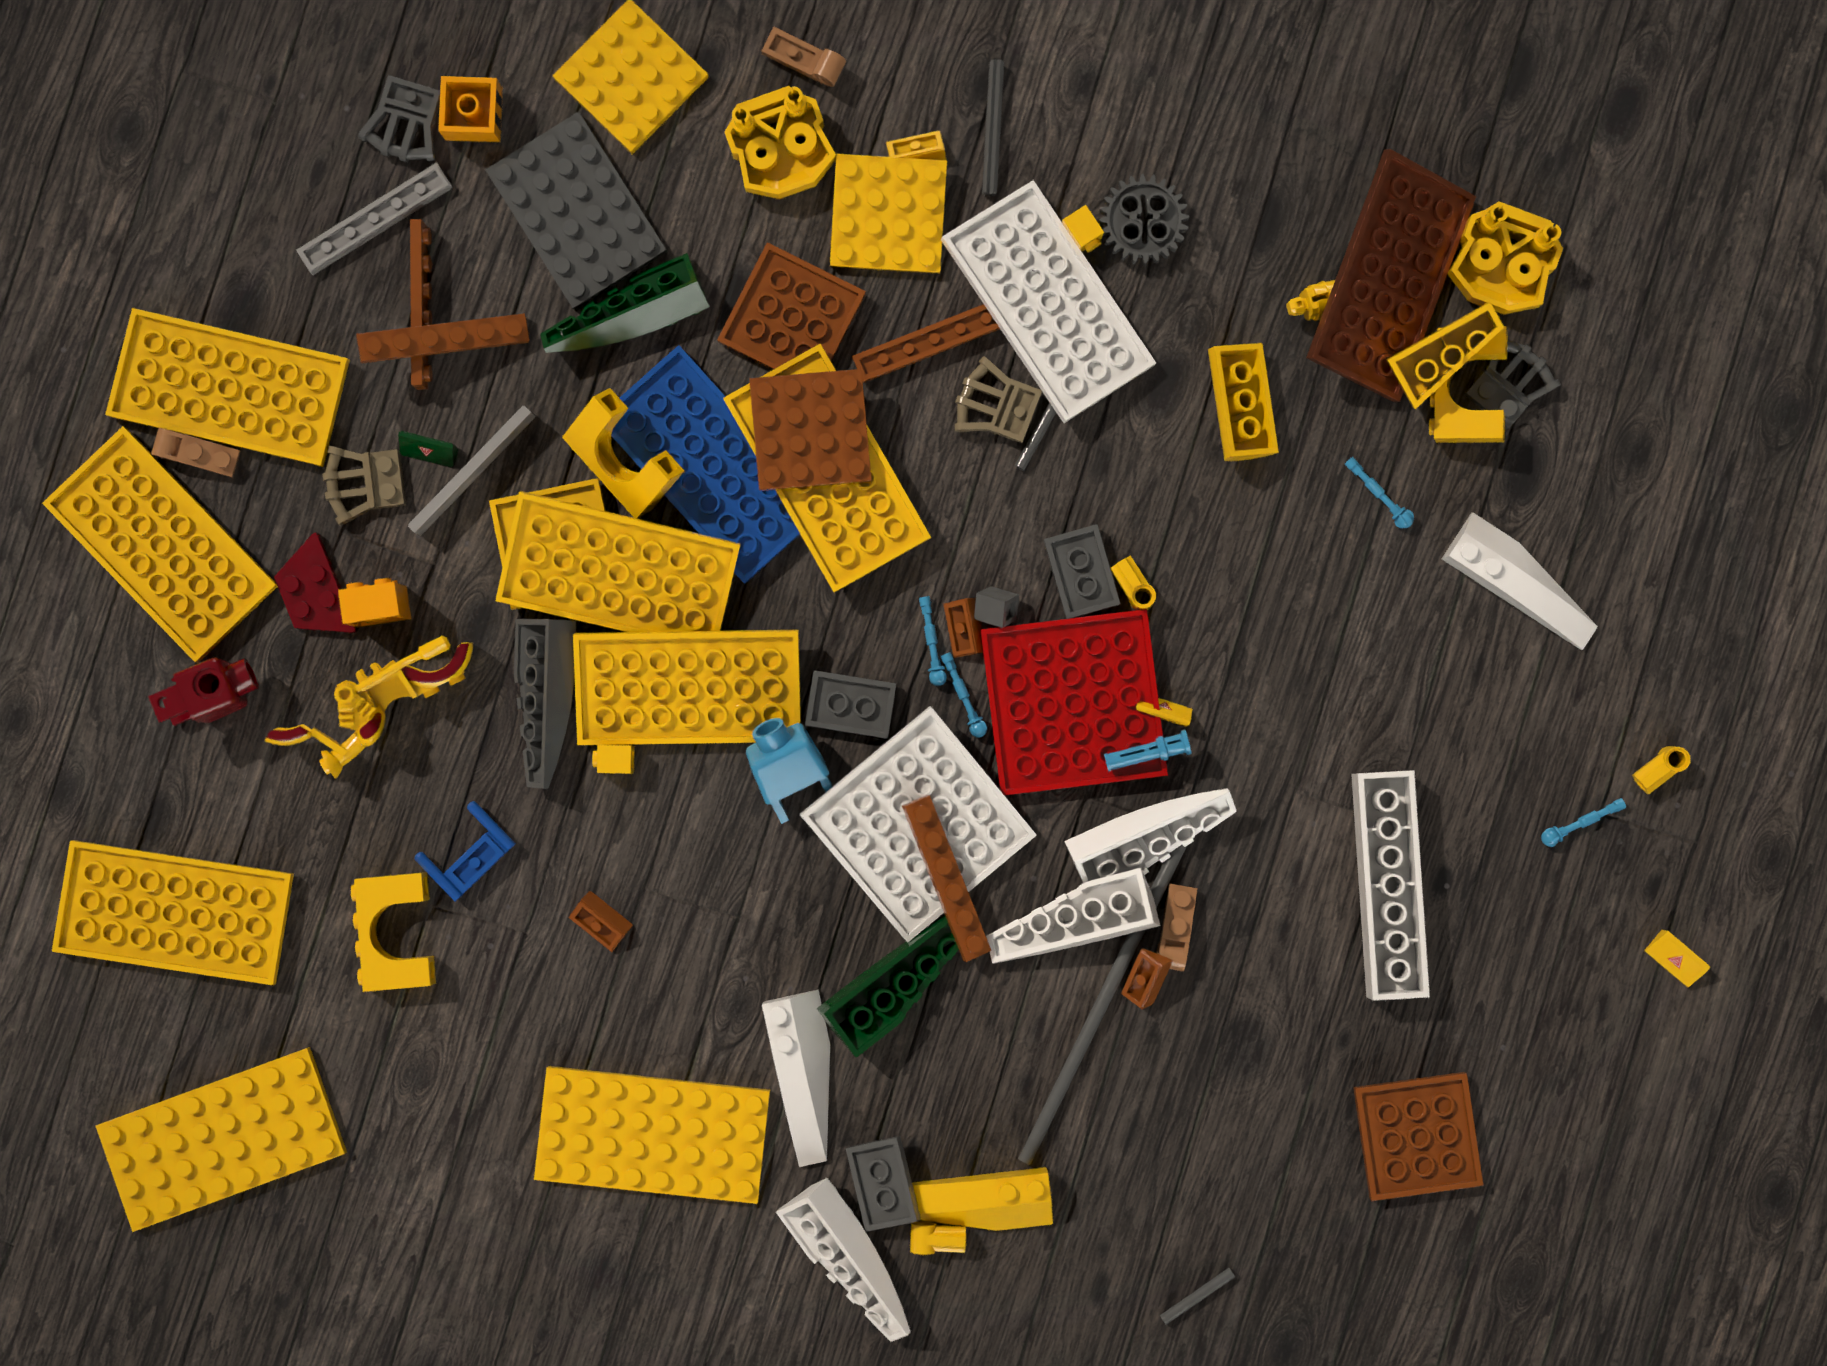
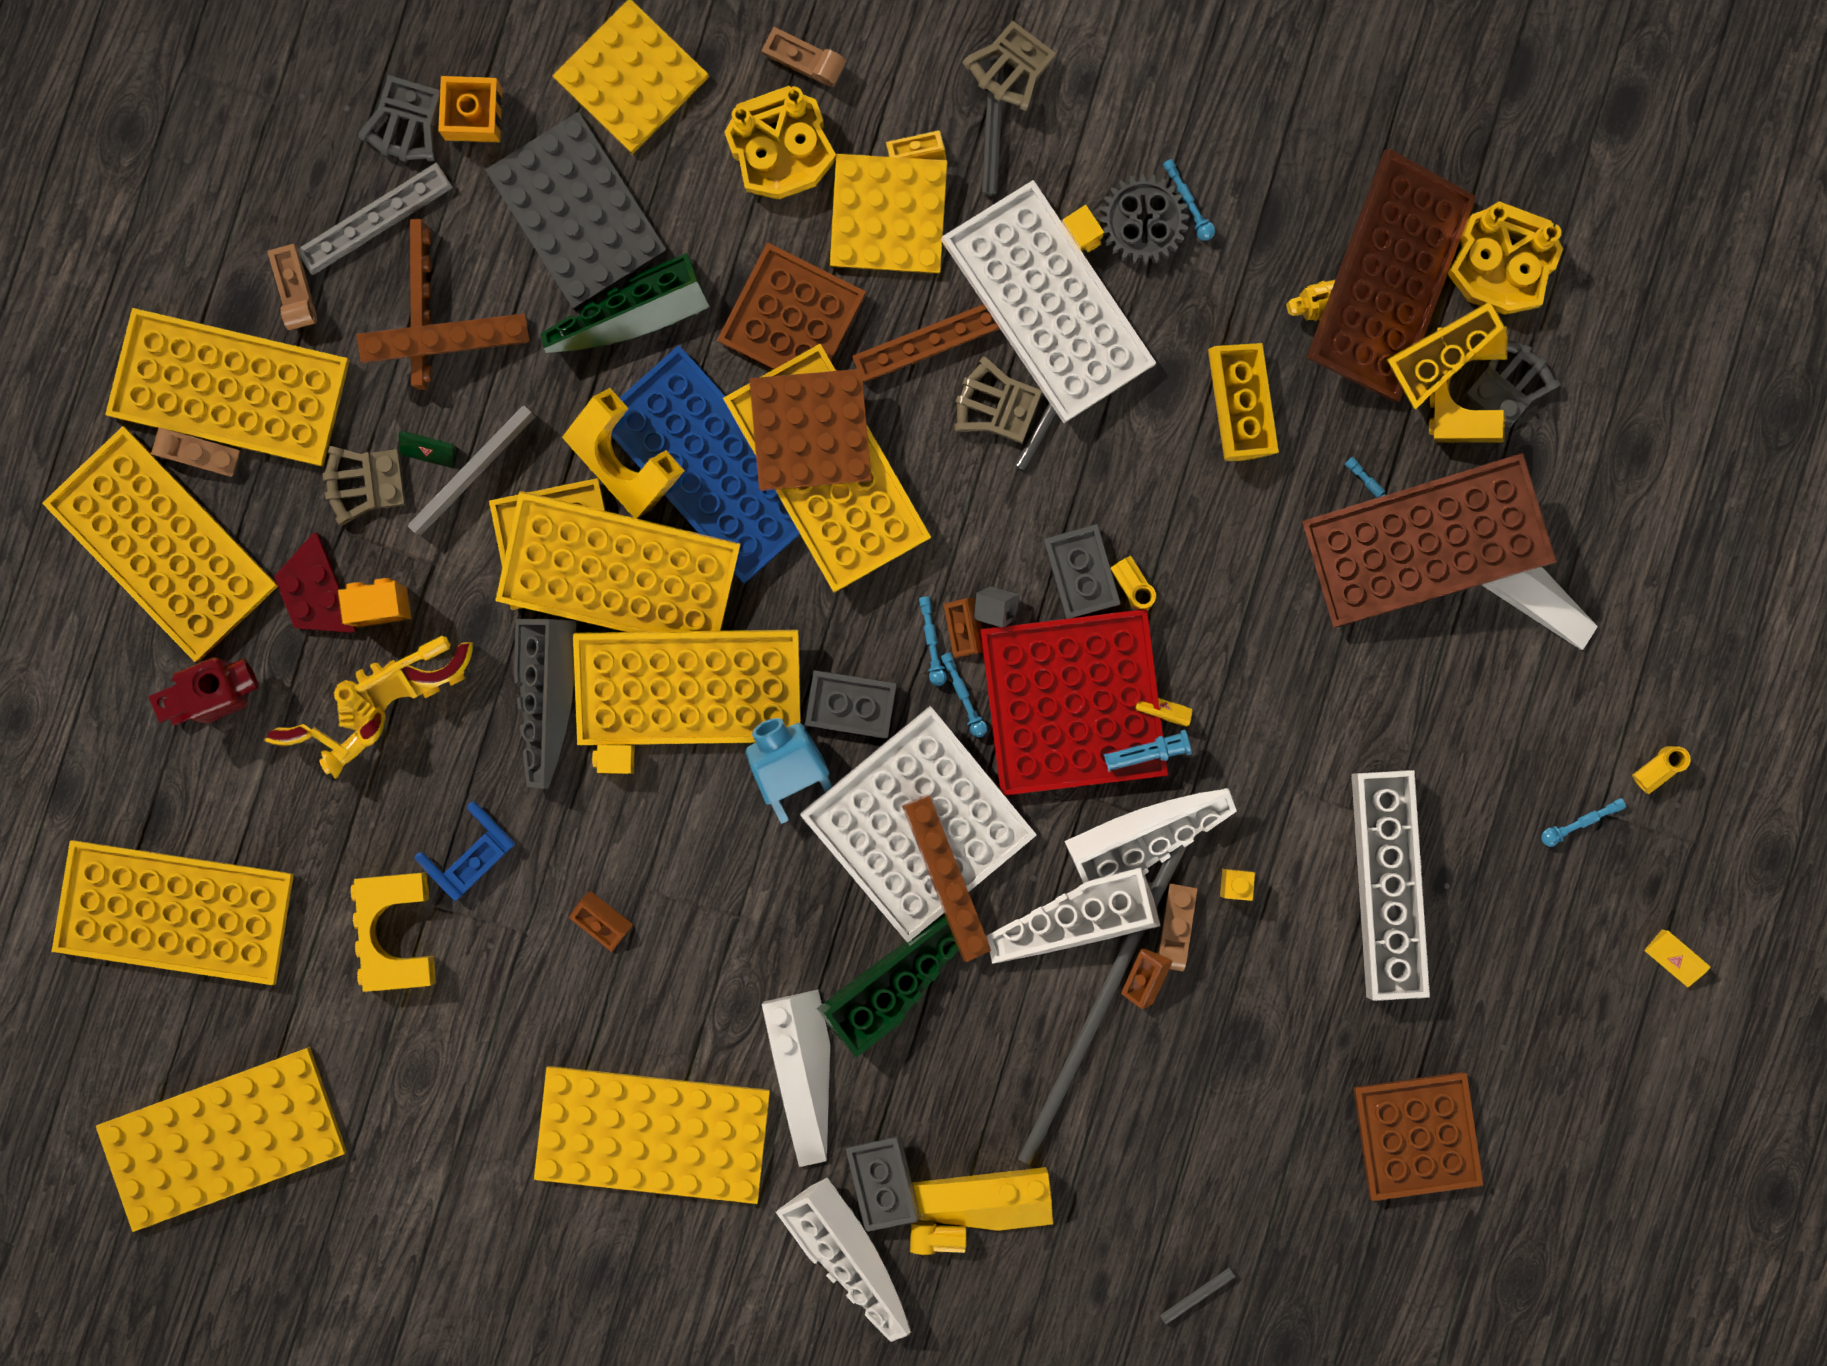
none -> medium nougat plate [267,244,317,330]
none -> dark tan plate [963,21,1056,111]
none -> dark azure piece [1163,159,1215,241]
none -> yellow brick [1220,869,1255,901]
none -> copper plate [1302,453,1556,628]

